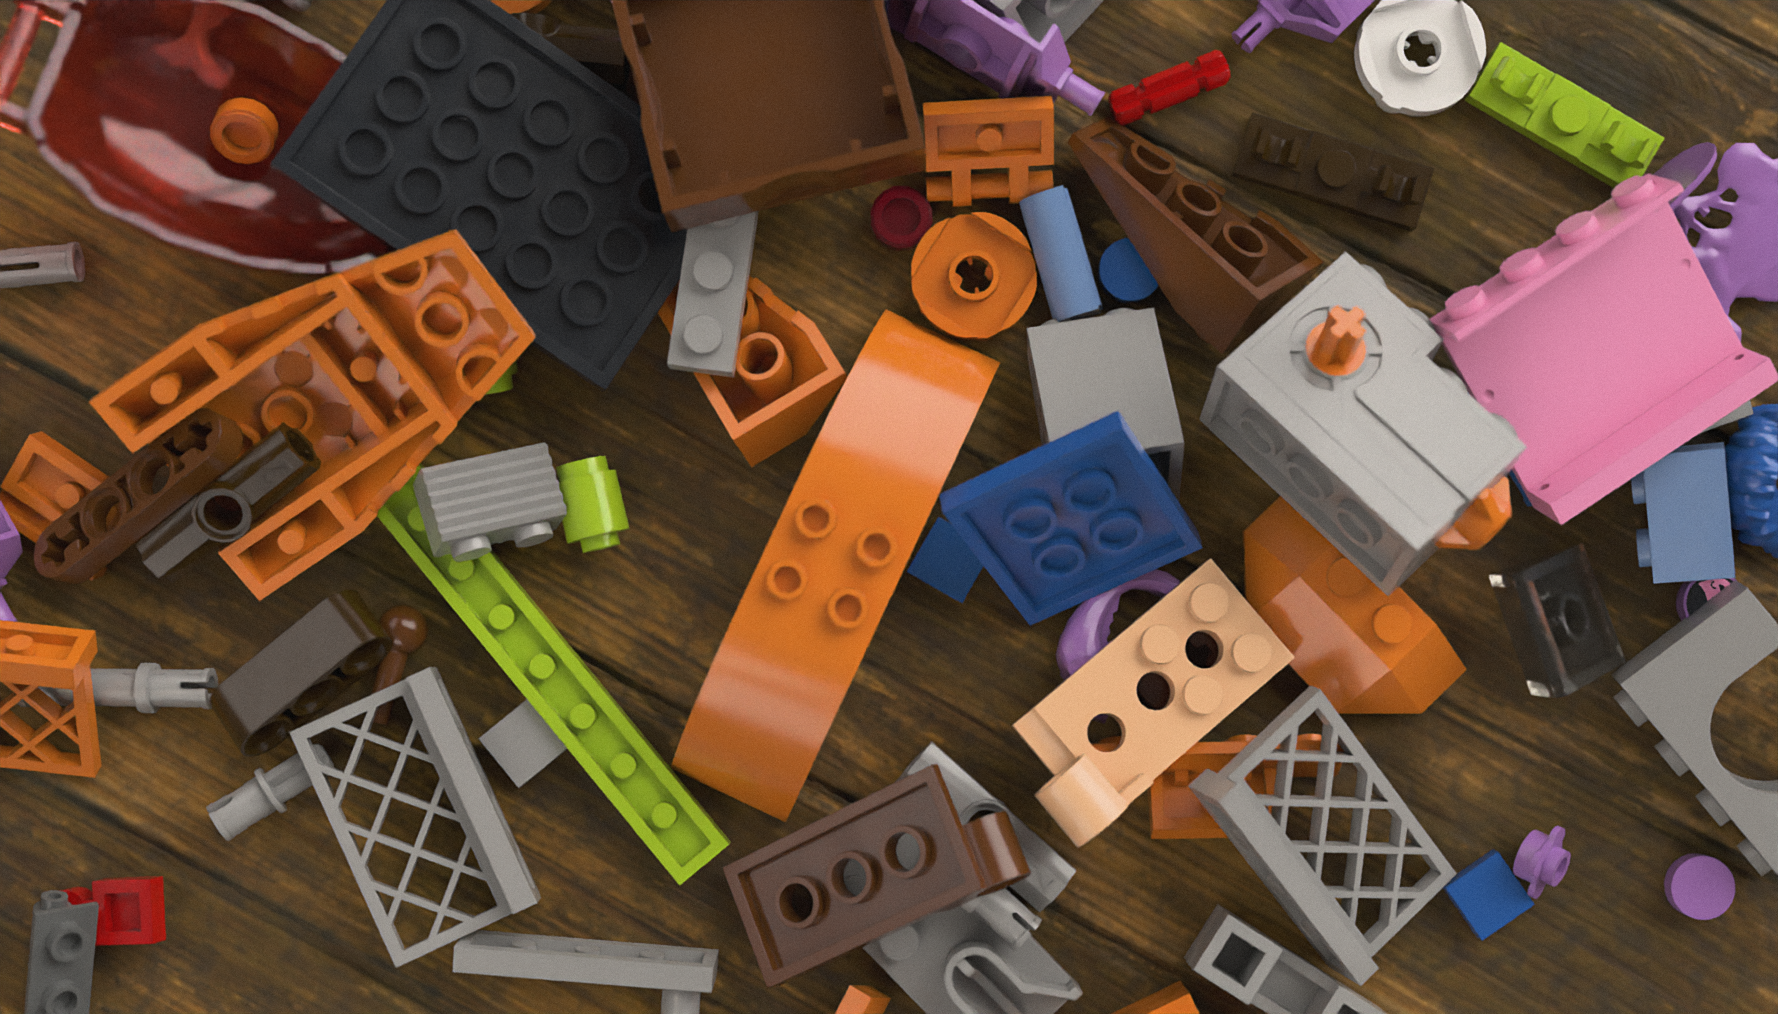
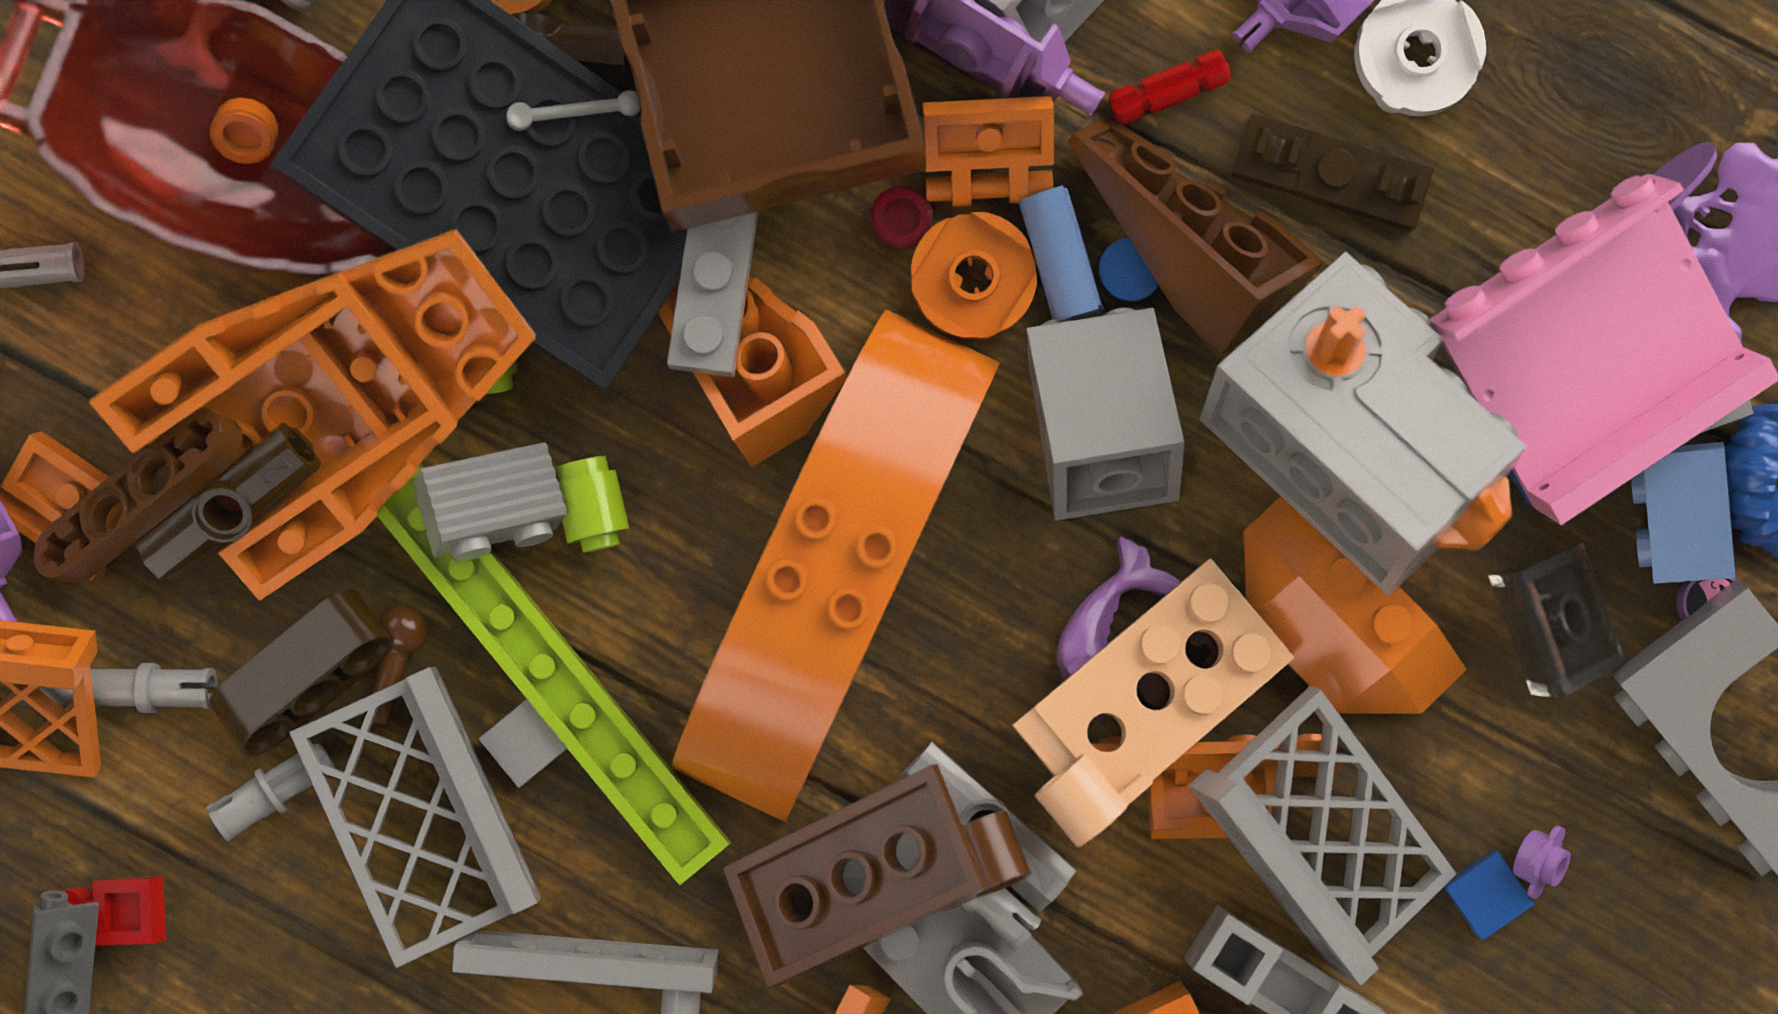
blue tile [907,517,983,603] -> none
blue plate [939,410,1203,626] -> none
lime plate [1464,42,1665,188] -> none
medium lavender tile [1664,853,1735,920] -> none
none -> light grey hinge [506,90,641,131]

